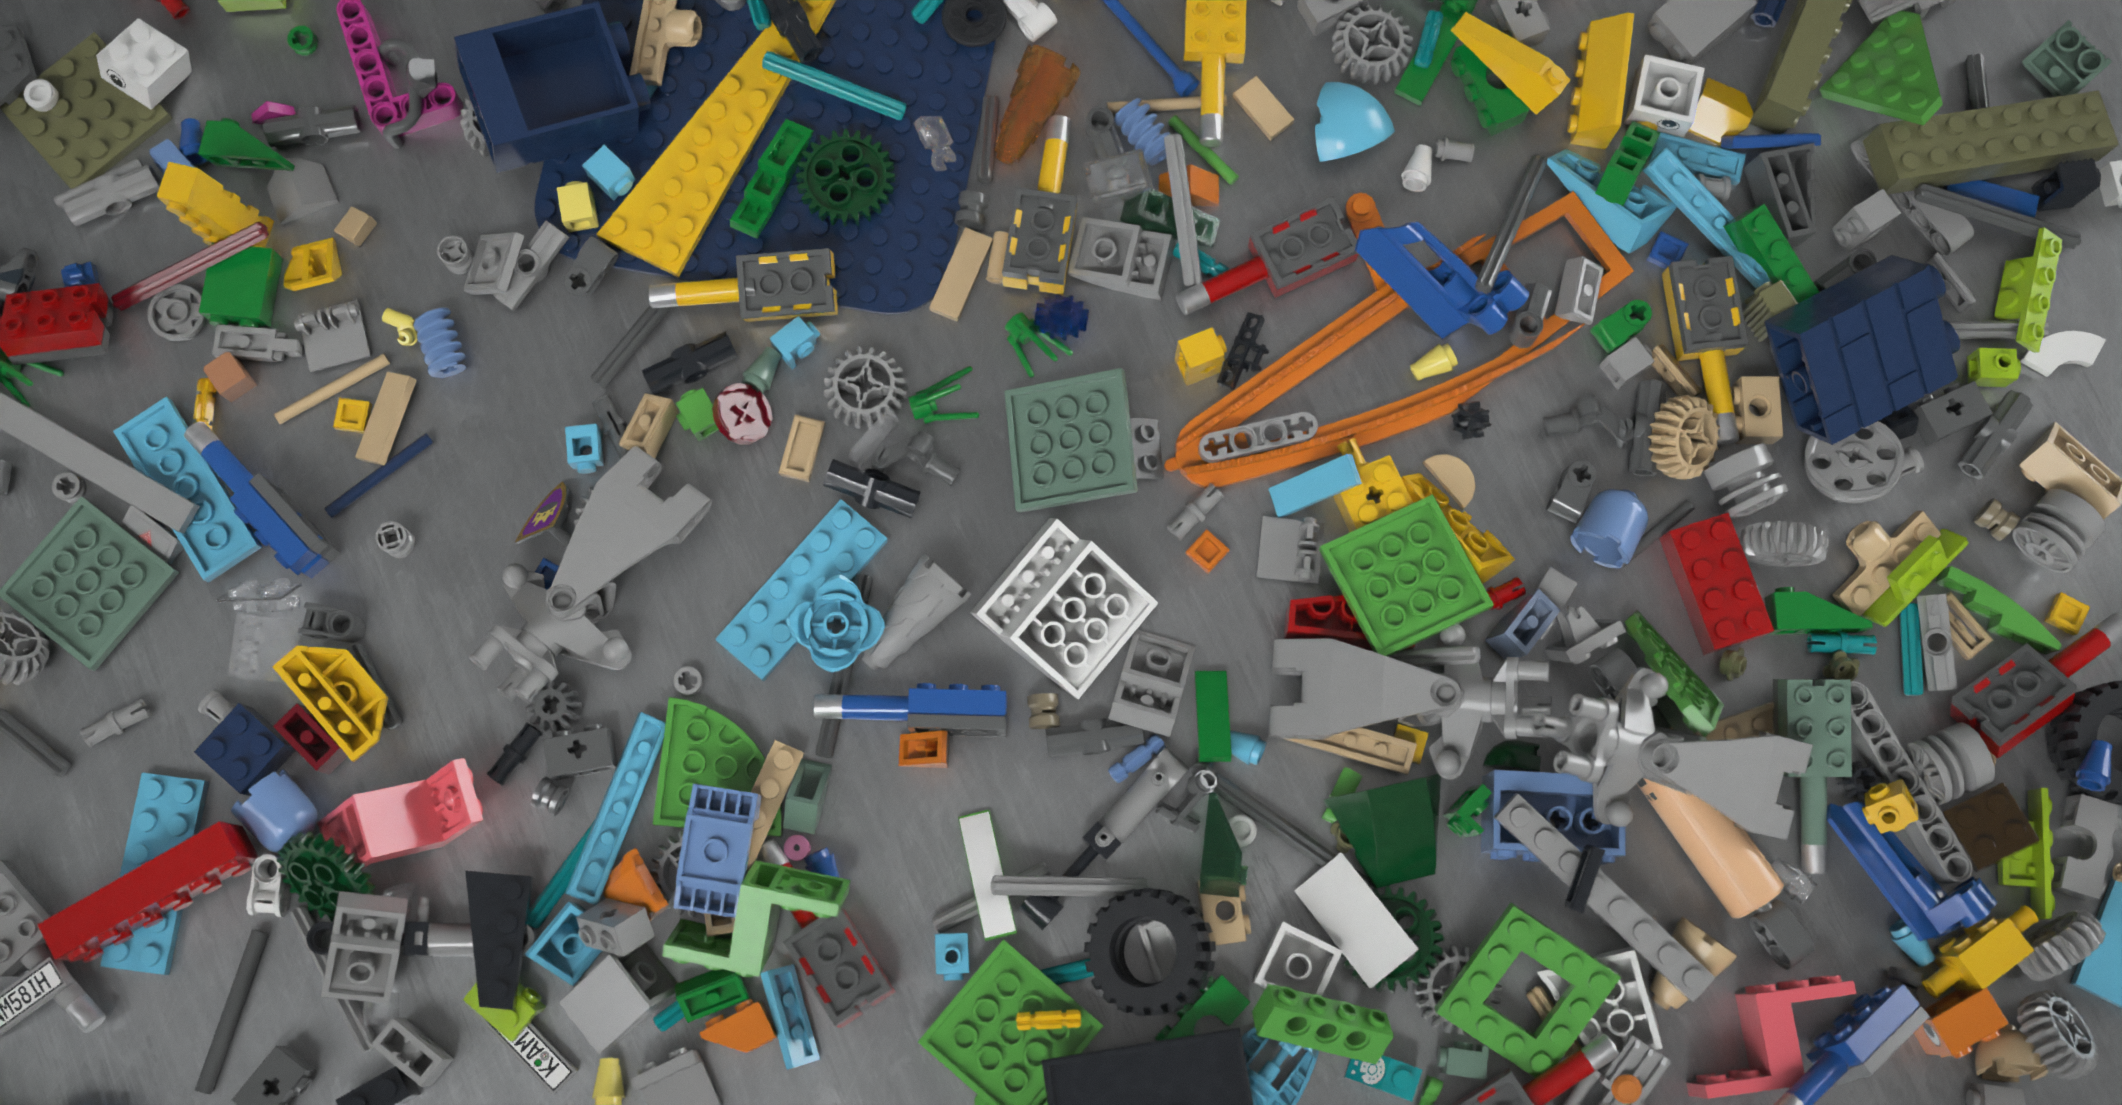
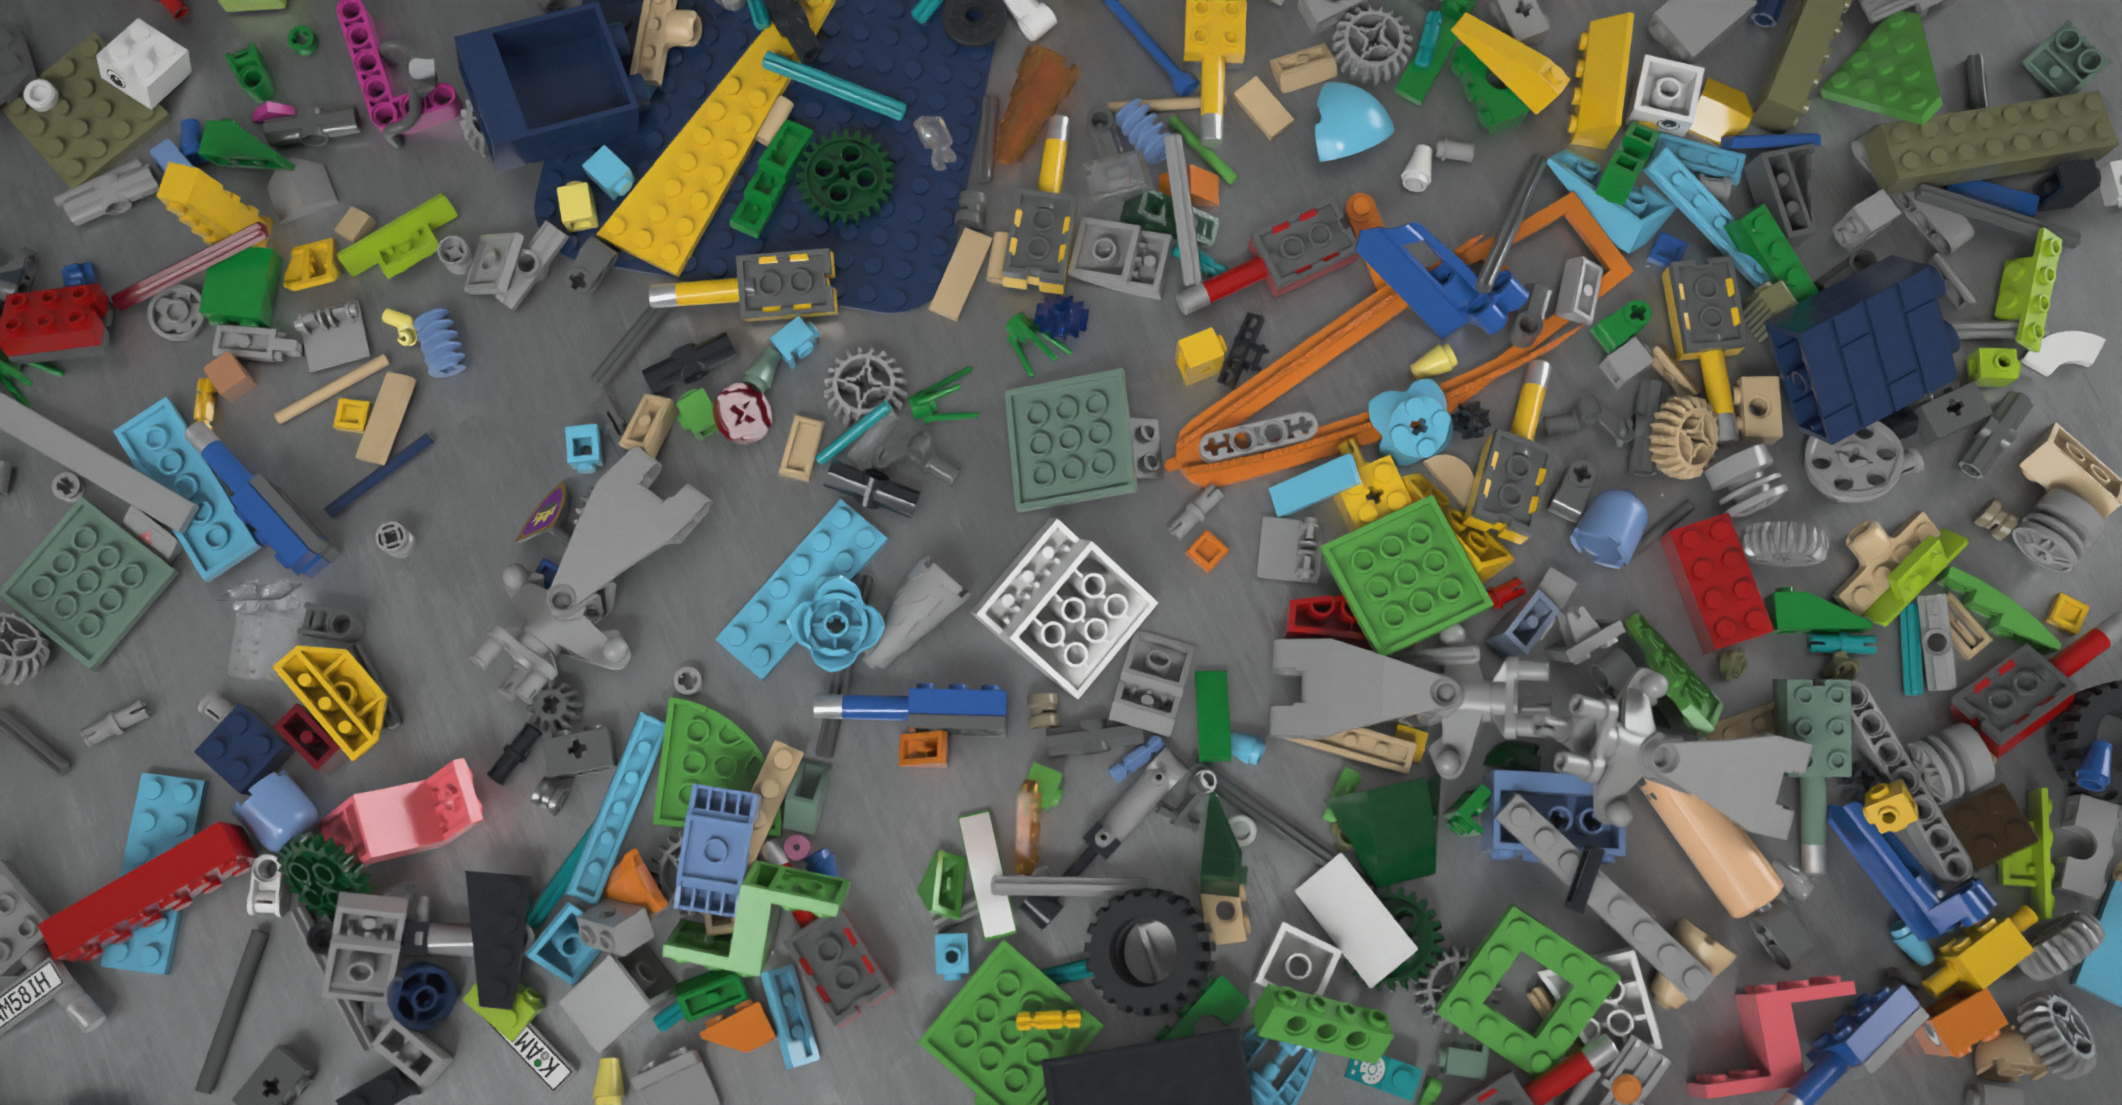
none -> green piece [225,42,276,103]
none -> lime bracket [337,193,458,279]
none -> dark blue cylinder [386,961,457,1031]
none -> tan axle [755,96,794,146]
none -> teal bar [816,400,892,465]
none -> bright green slope [917,849,967,920]
none -> clear orange plate [1015,779,1042,876]
none -> bright green brick [1019,762,1064,815]
none -> tan slope [1270,43,1337,94]
none -> medium azure brick [1368,379,1453,466]
none -> dark grey piece [1462,359,1556,545]

